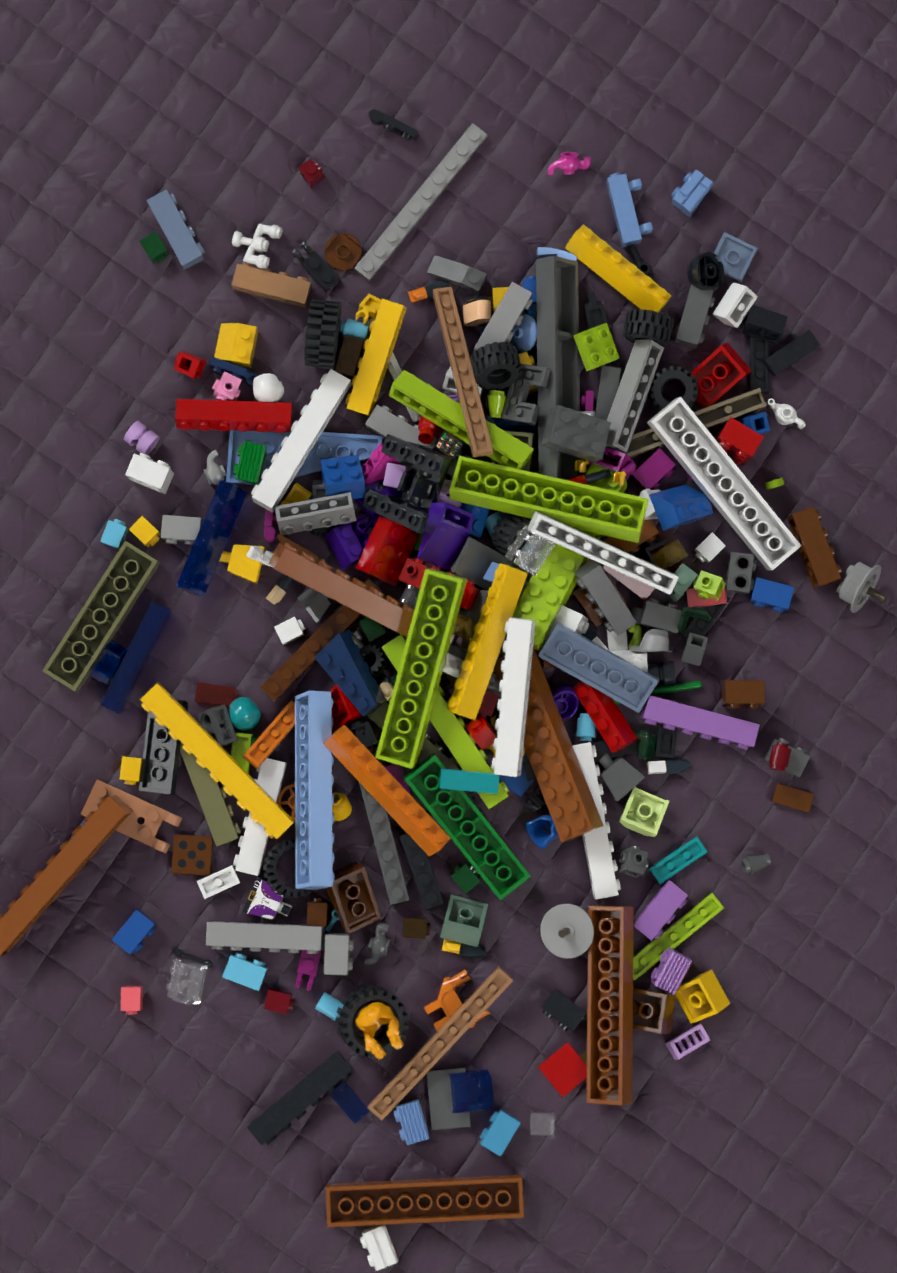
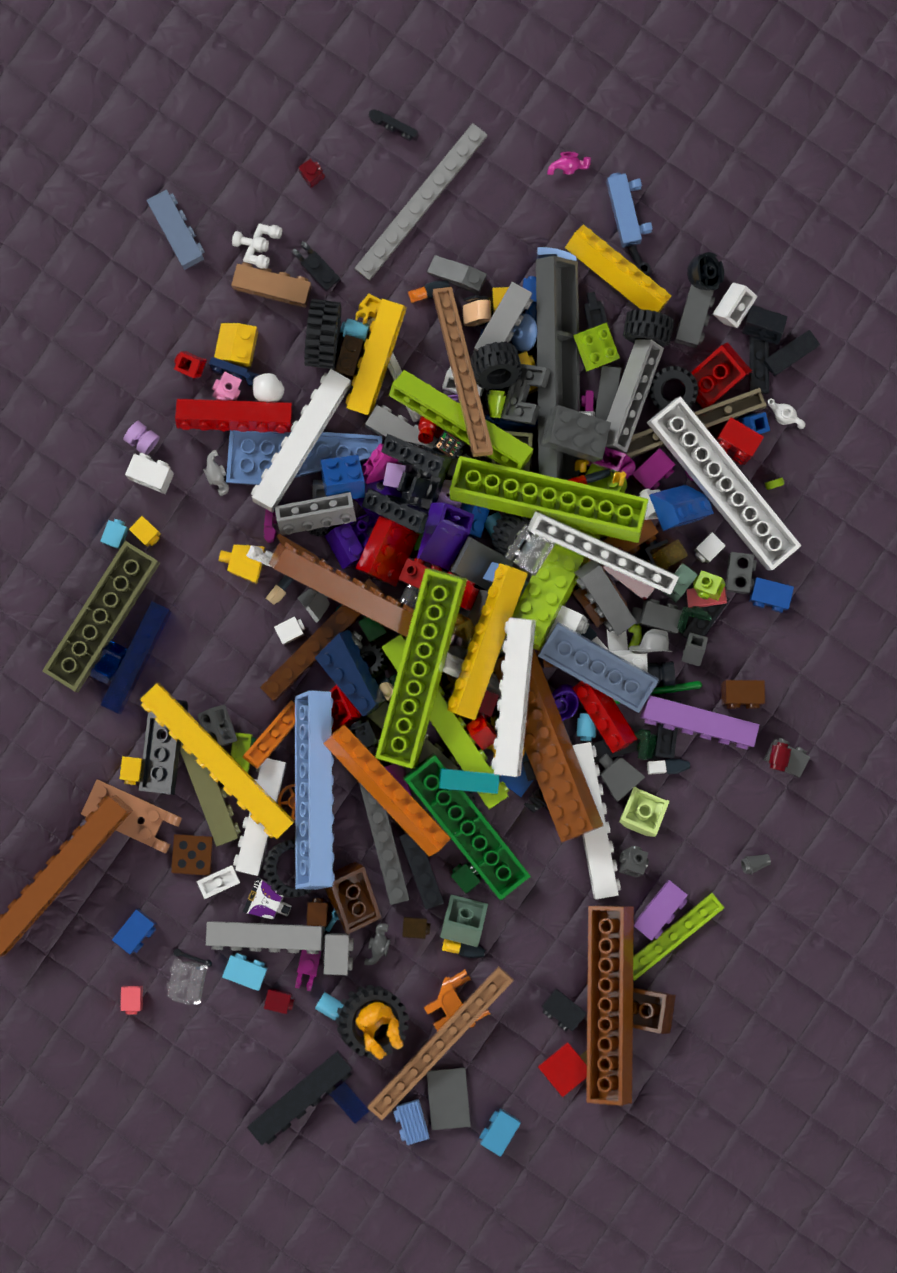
dark green brick [140,231,169,264] -> none
light grey brick [161,515,203,546] -> none
clear blue brick [176,481,247,598] -> none
clear red tile [195,682,236,706] -> none
teal hair [229,697,261,731] -> none
green brick [233,441,267,485] -> none
yellow bracket [280,483,312,505] -> none
reddish brown tile [324,233,362,271] -> none
dark orange brick [326,1174,524,1227] -> none
yellow head [332,793,352,821] -> none
white brick [360,1225,398,1271] -> none
clear blue slope [449,1069,493,1113] -> none
blue hair [525,815,559,849] -> none
clear panel [530,1113,555,1136] -> none
light grey piece [540,904,594,958] -> none
teal tile [649,836,707,884] -> none
medium lavender brick [651,947,692,995] -> none
lavender slope [665,1023,711,1060] -> none
medium blue brick [671,170,714,216] -> none
yellow slope [675,969,730,1024] -> none
sand blue tile [714,232,758,283] -> none
reddish brown tile [771,783,814,813] -> none
reddish brown brick [787,506,842,590] -> none
light grey piece [837,562,887,613] -> none

